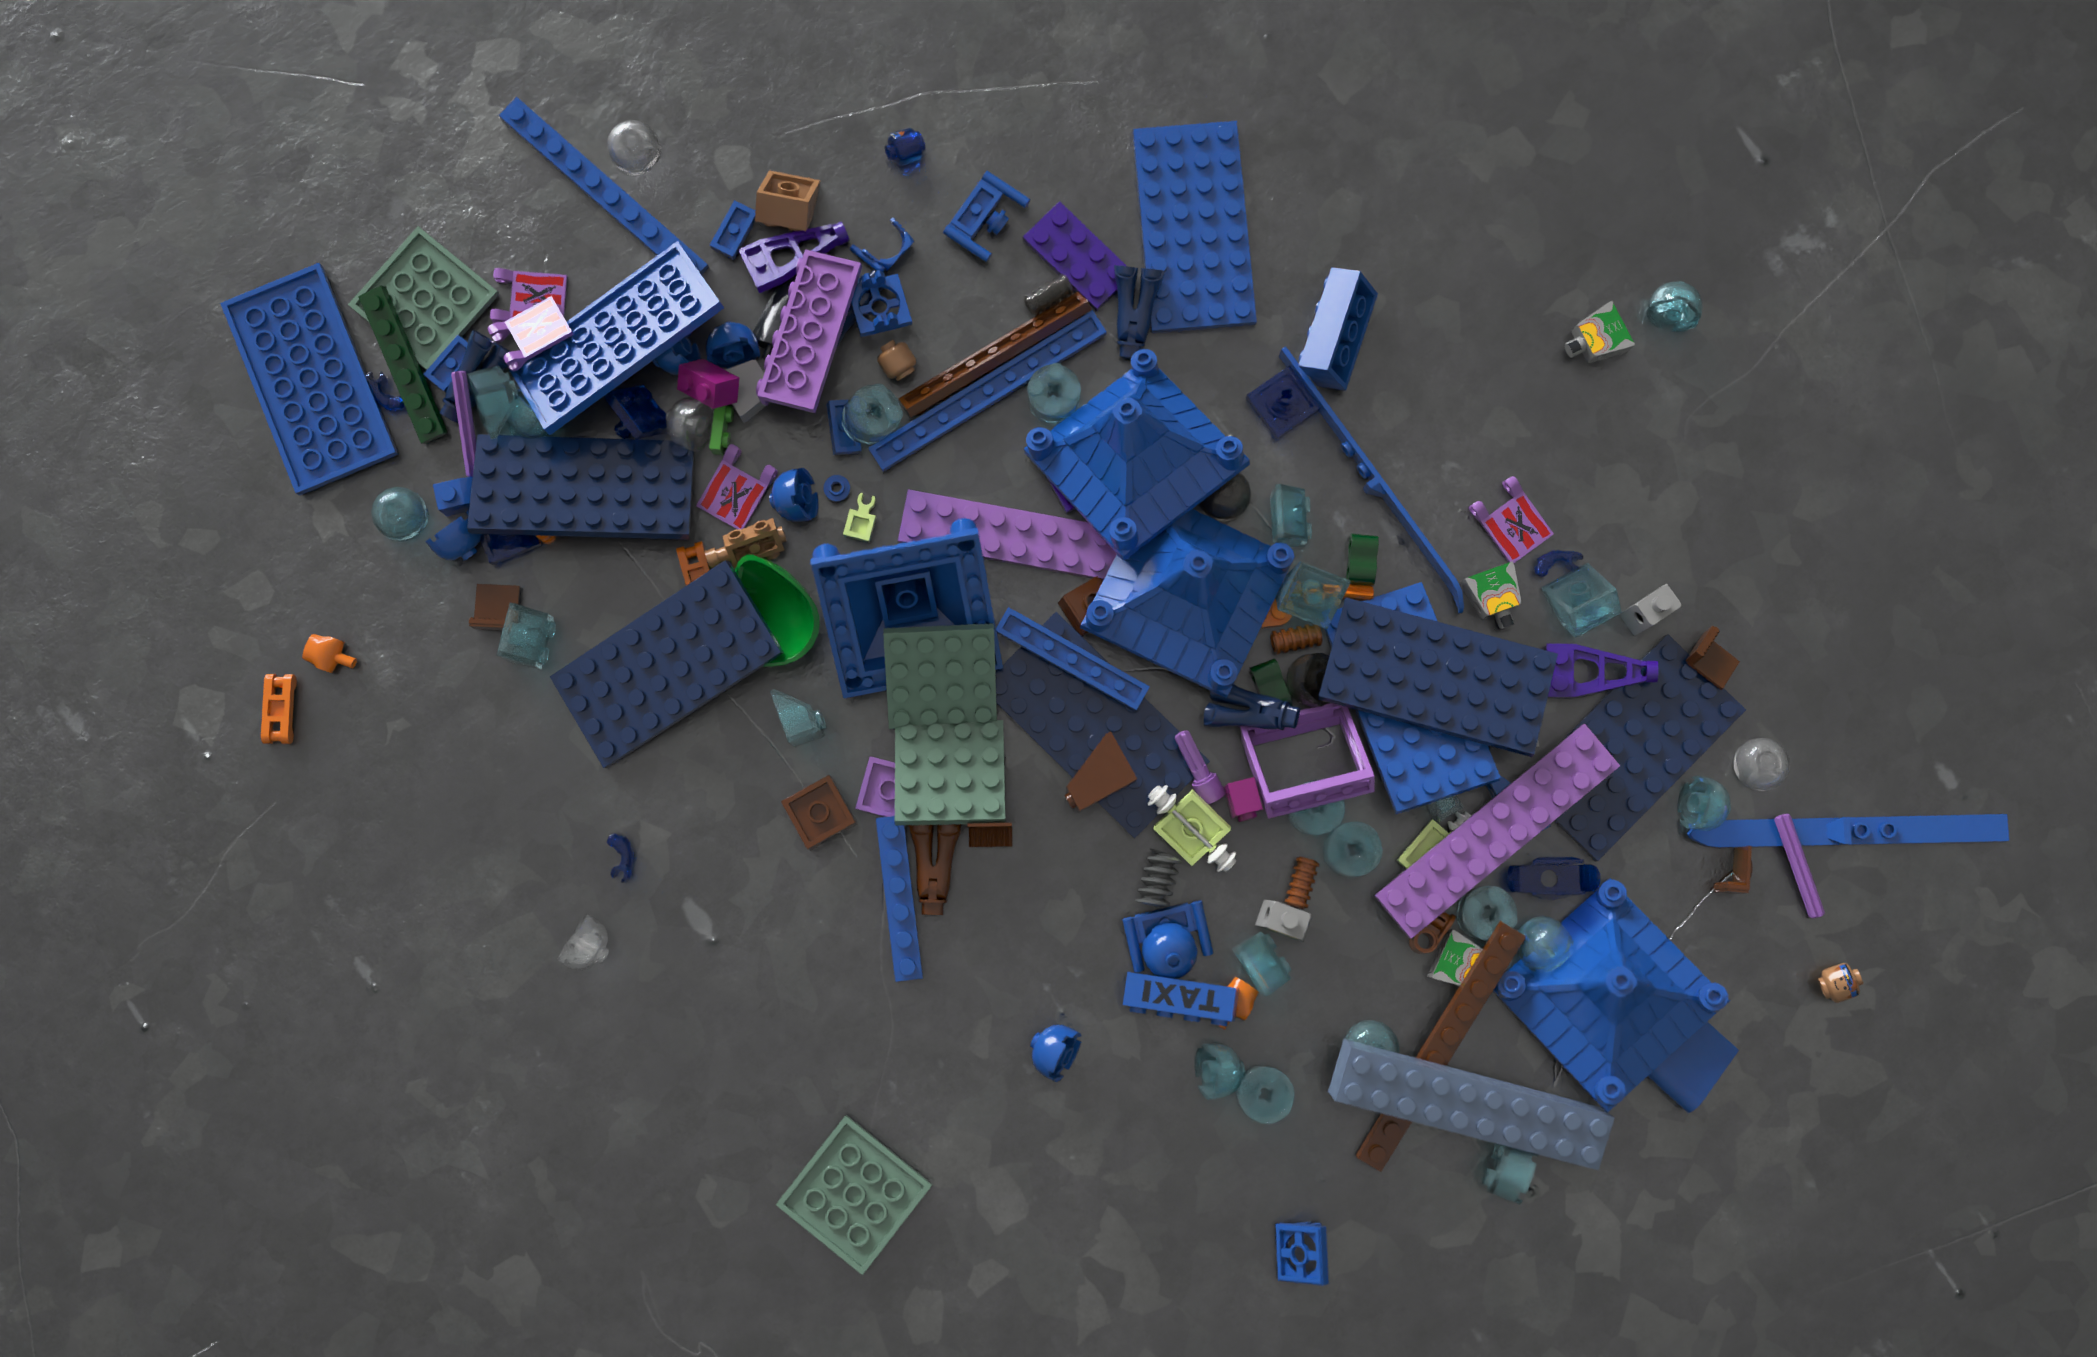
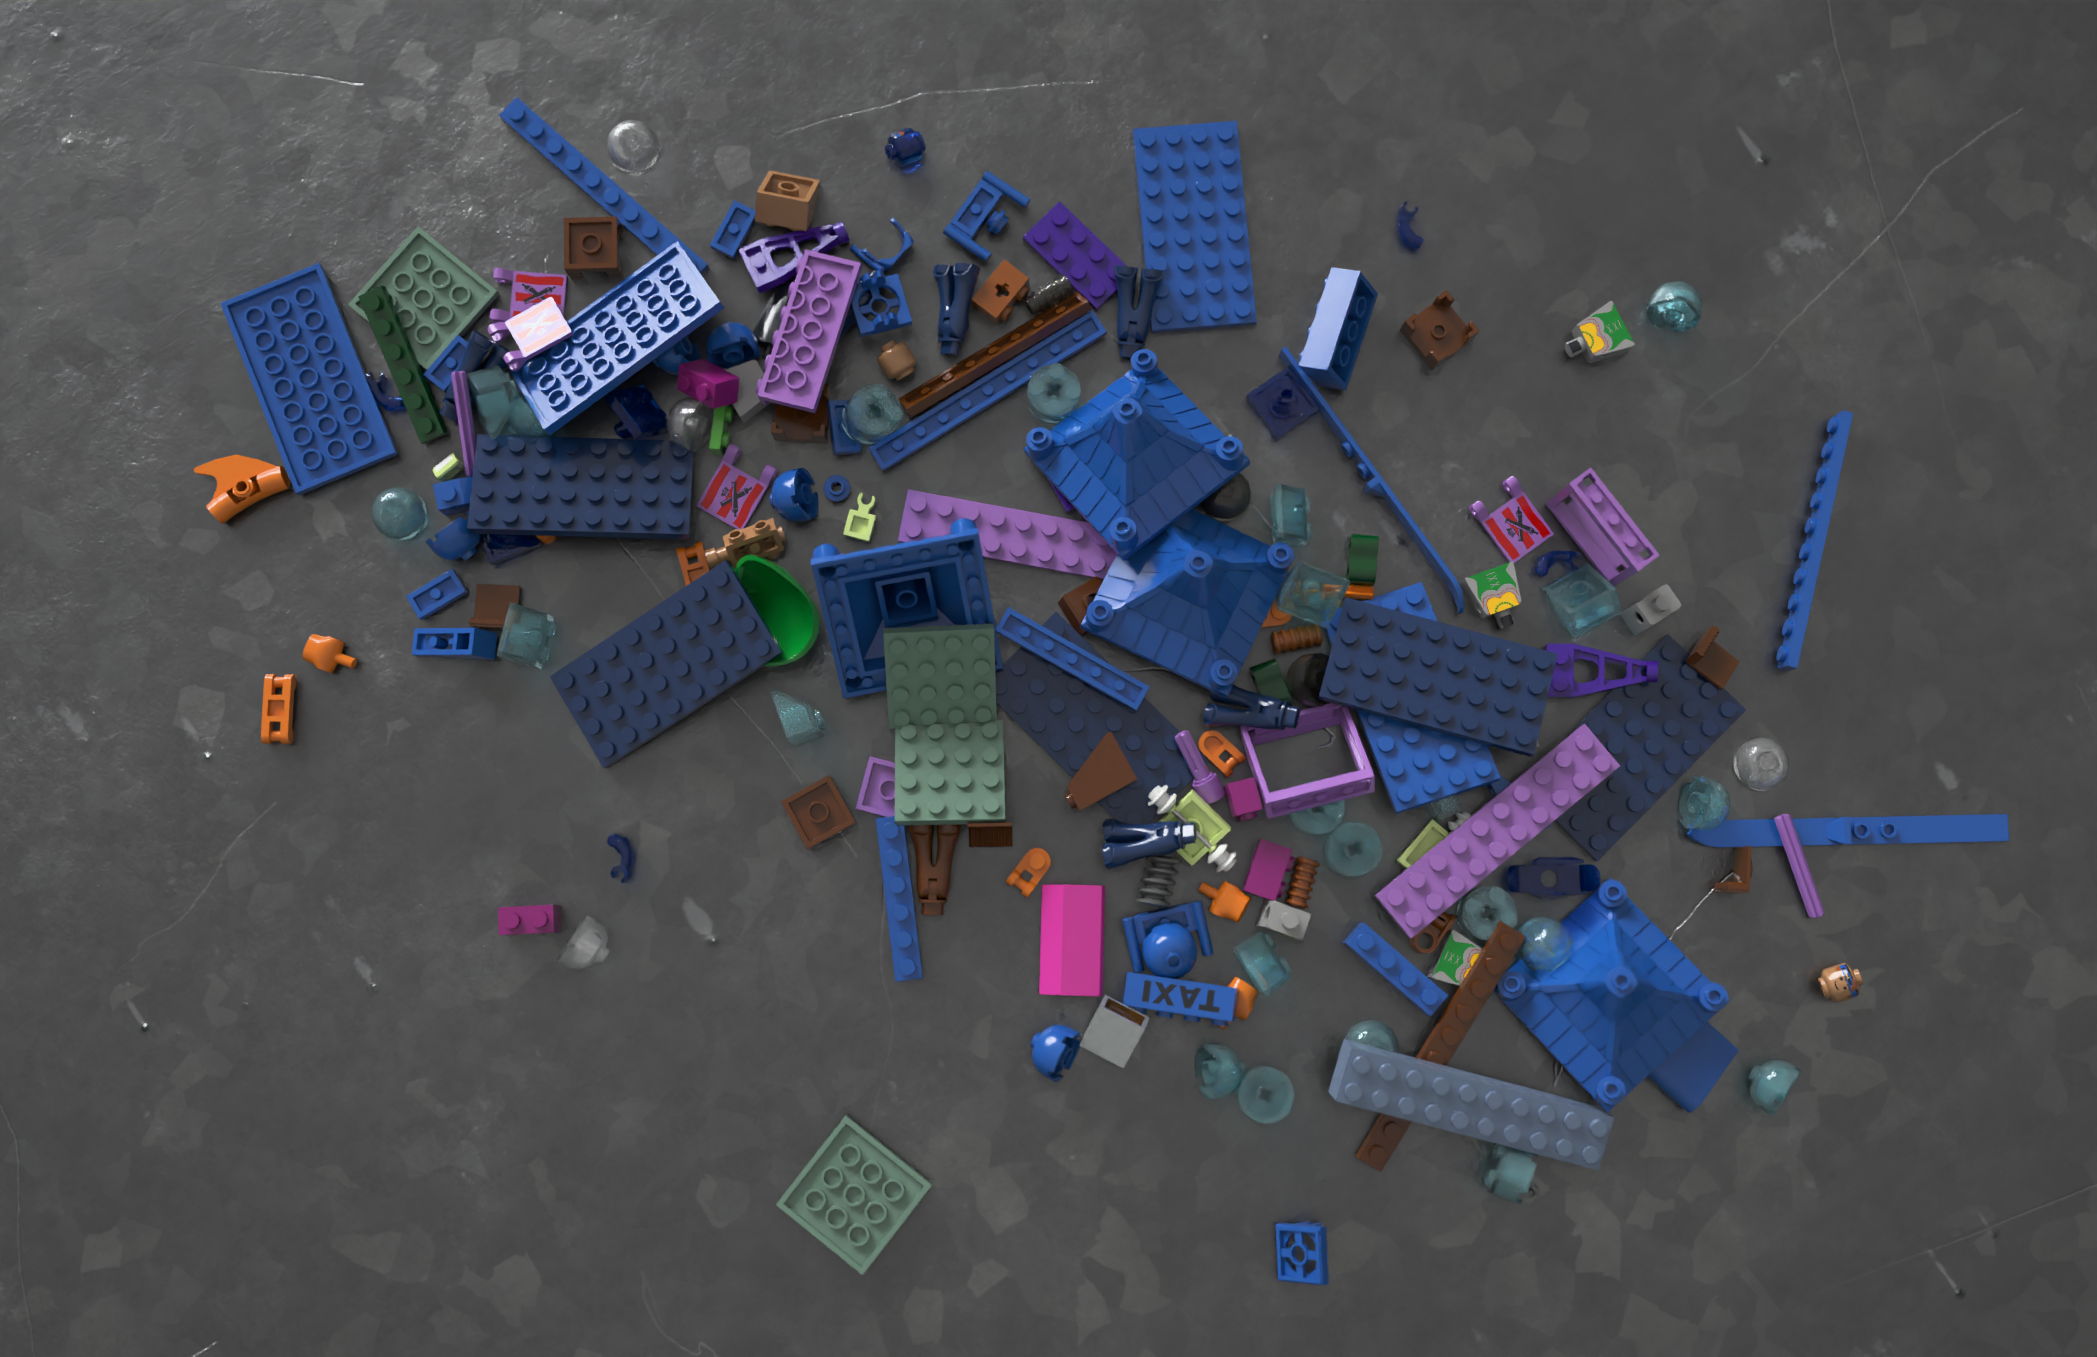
none -> orange pin [194,455,290,524]
none -> blue plate [406,568,468,620]
none -> blue slope [412,628,497,660]
none -> yellowish green slope [433,453,465,482]
none -> magenta brick [498,905,561,935]
none -> reddish brown panel [564,216,623,279]
none -> reddish brown panel [771,384,831,443]
none -> dark blue piece [933,263,980,356]
none -> dark orange brick [971,259,1030,326]
none -> orange plate [1005,848,1051,898]
none -> dark pink slope [1039,884,1105,996]
none -> flat silver piece [1079,995,1149,1068]
none -> dark blue piece [1102,818,1197,870]
none -> orange plate [1198,730,1246,778]
none -> orange piece [1198,880,1251,923]
none -> magenta brick [1242,839,1294,901]
none -> blue brick [1342,922,1448,1016]
none -> clear blue piece [1397,201,1424,249]
none -> reddish brown panel [1400,290,1480,370]
none -> medium lavender window [1546,468,1660,588]
none -> clear light blue cylinder [1748,1059,1802,1116]
none -> blue plate [1776,410,1853,672]

